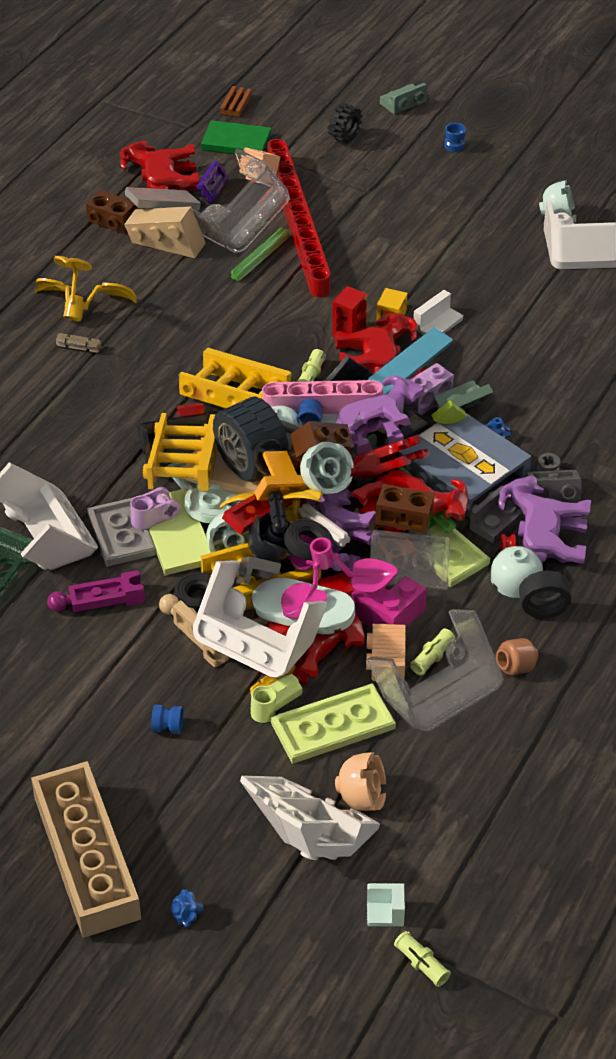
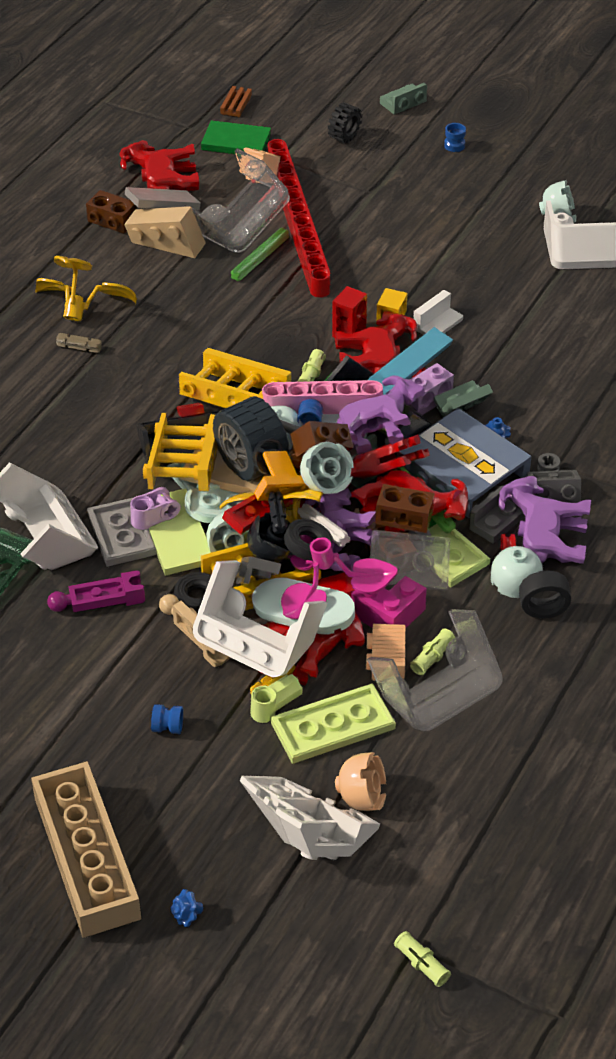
dark purple tile [196,161,229,203] -> none
light aqua panel [367,883,405,926] -> none
lime tile [432,400,467,424] -> none
nougat head [496,638,538,676] -> none

